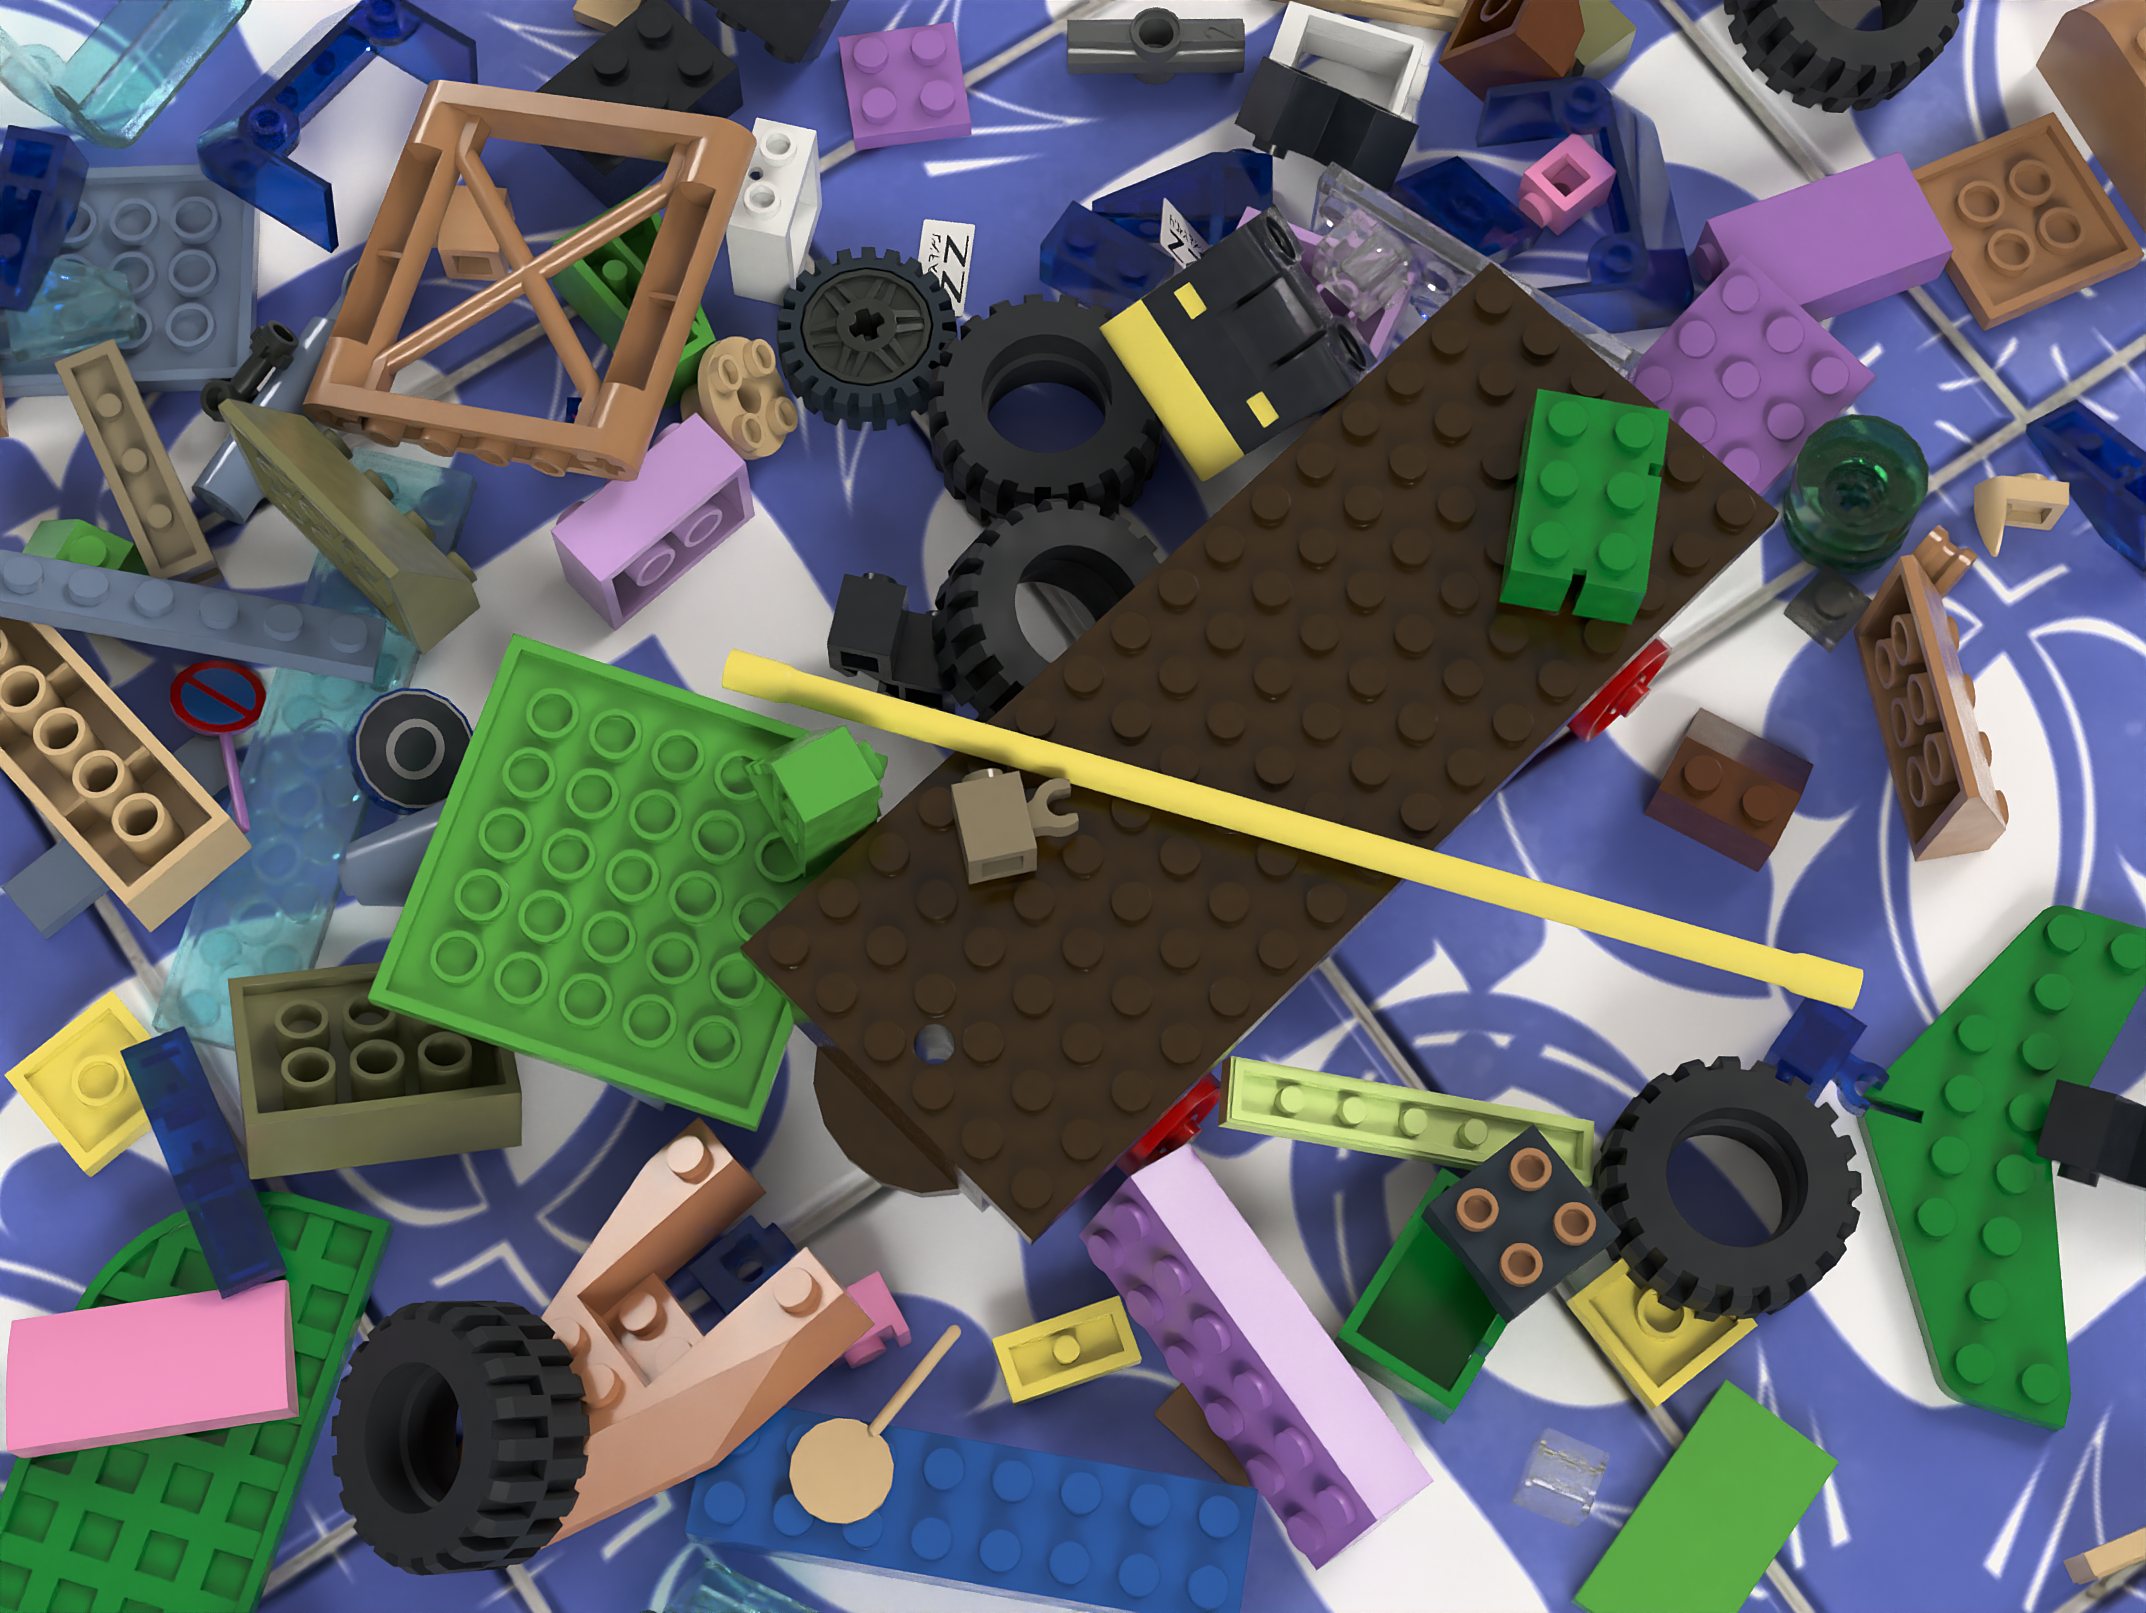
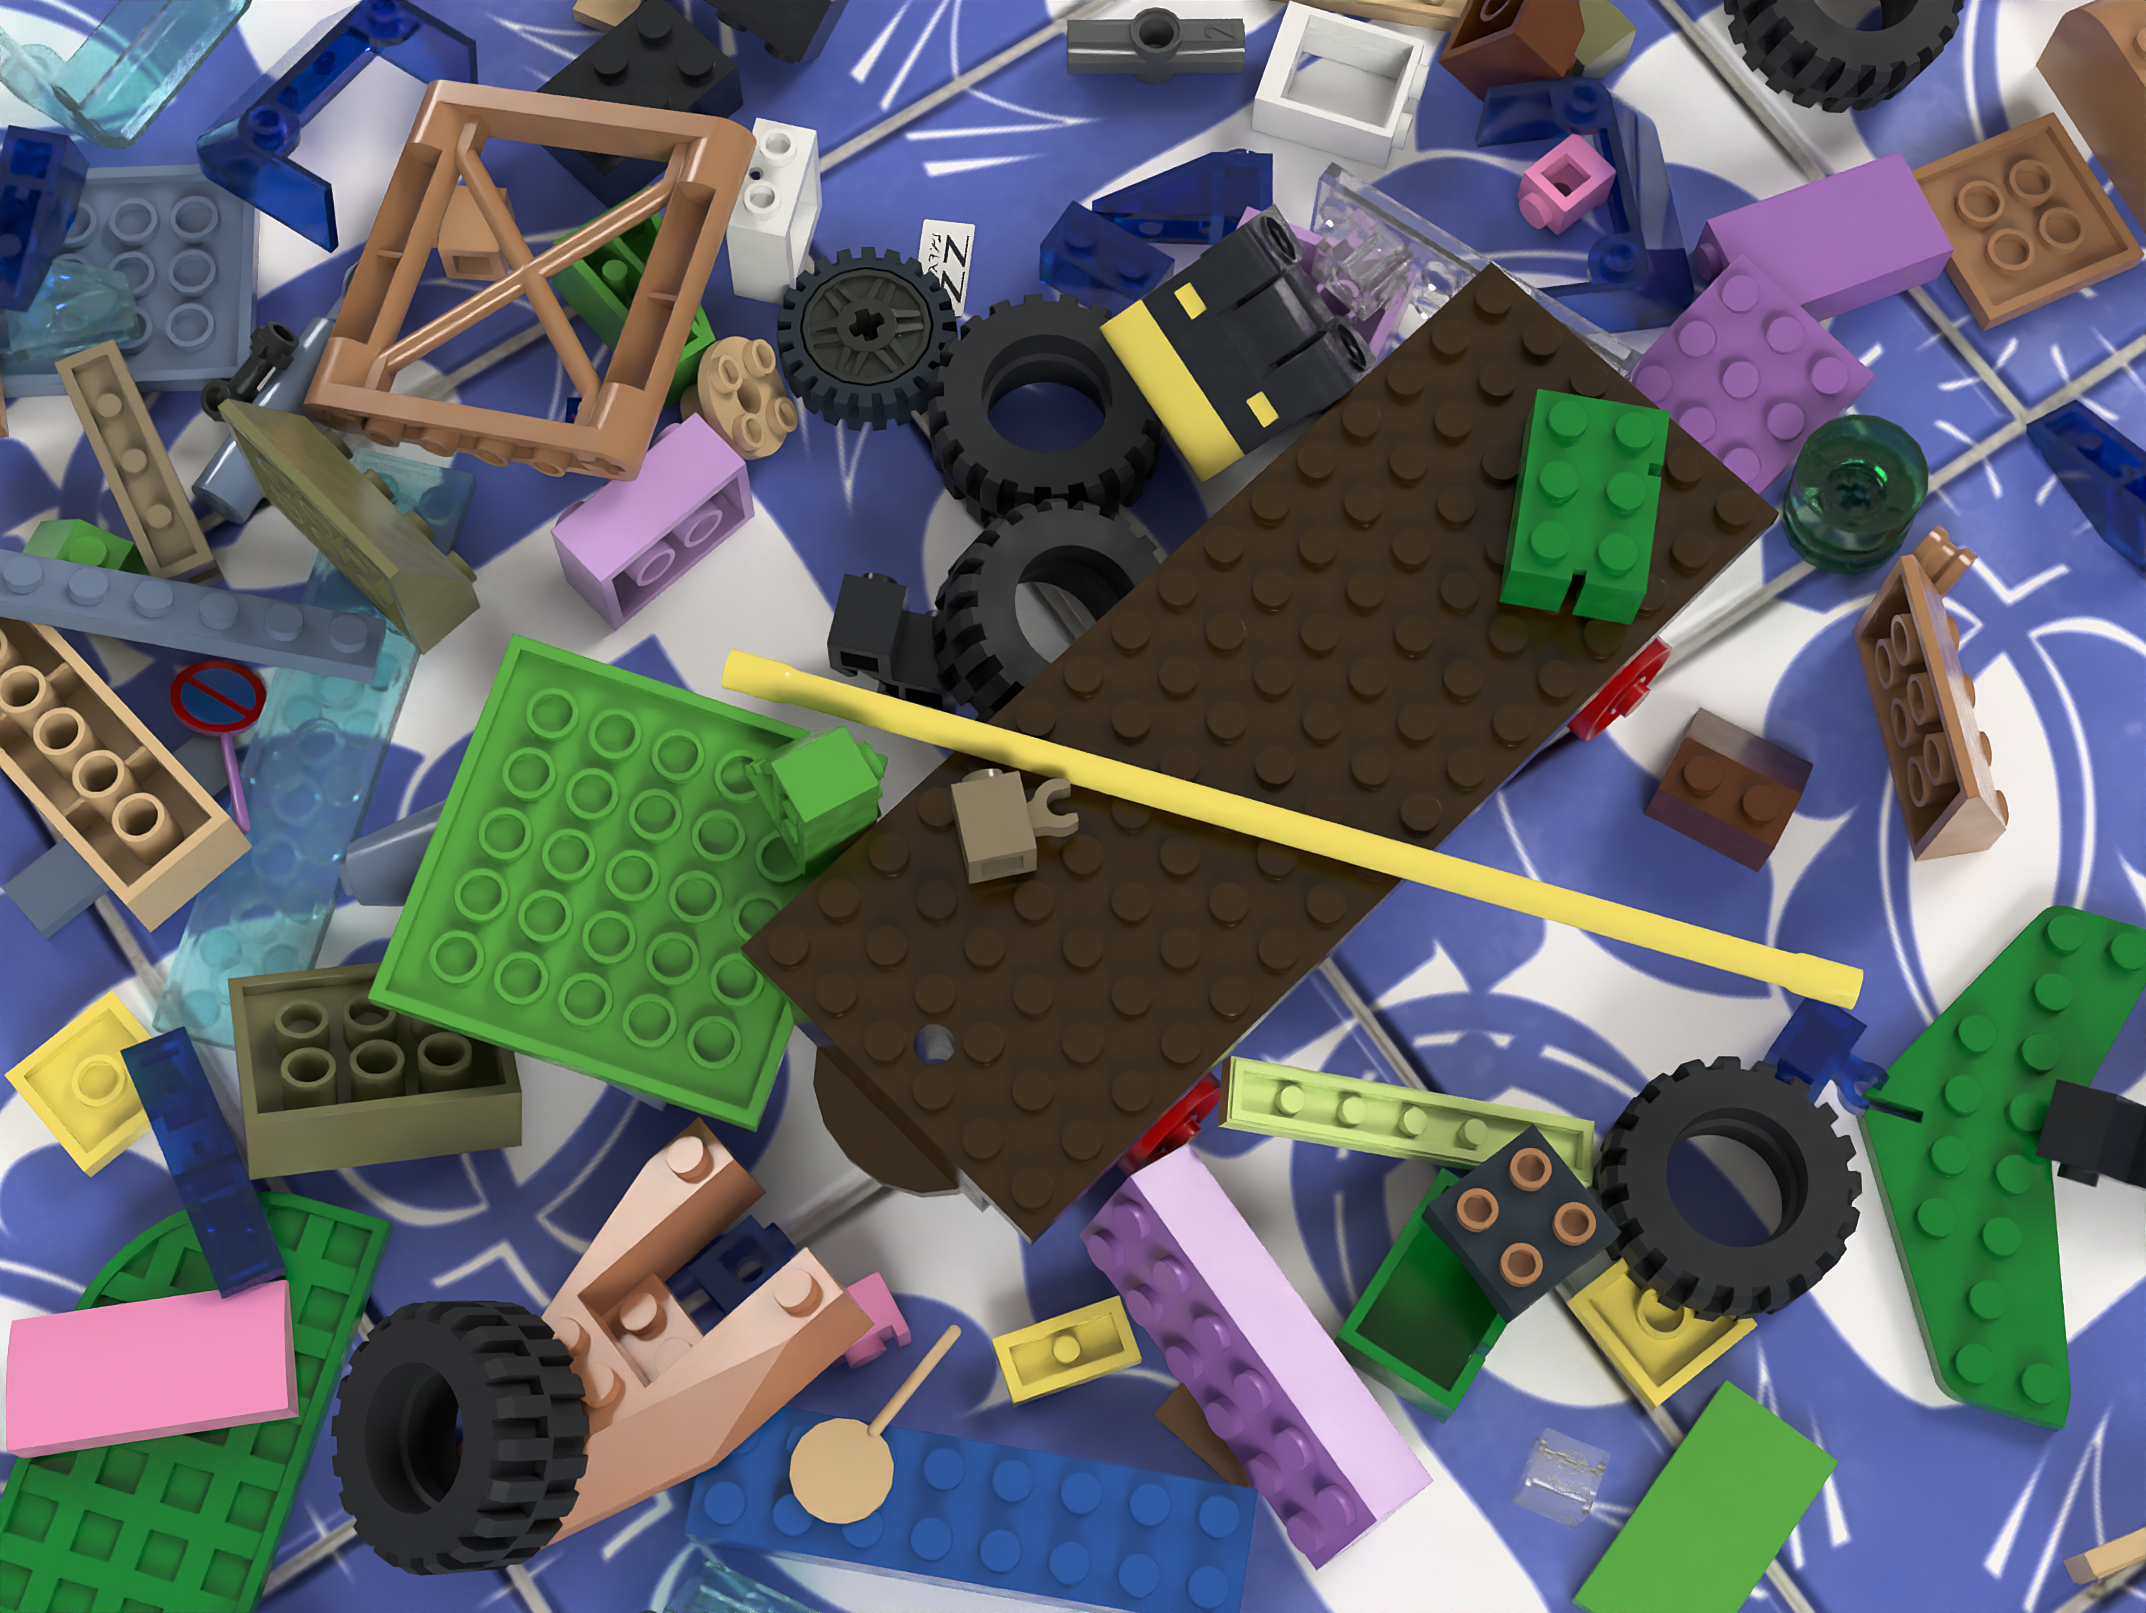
black tile [347,688,473,815] -> none
medium lavender plate [838,22,972,151] -> none
white sticker [1160,198,1210,269] -> none
black brick [1234,56,1419,195] -> none
clear blue plate [1384,155,1544,277] -> none
clear smoke plate [1783,563,1872,653] -> none
tan plate [1974,473,2069,557] -> none

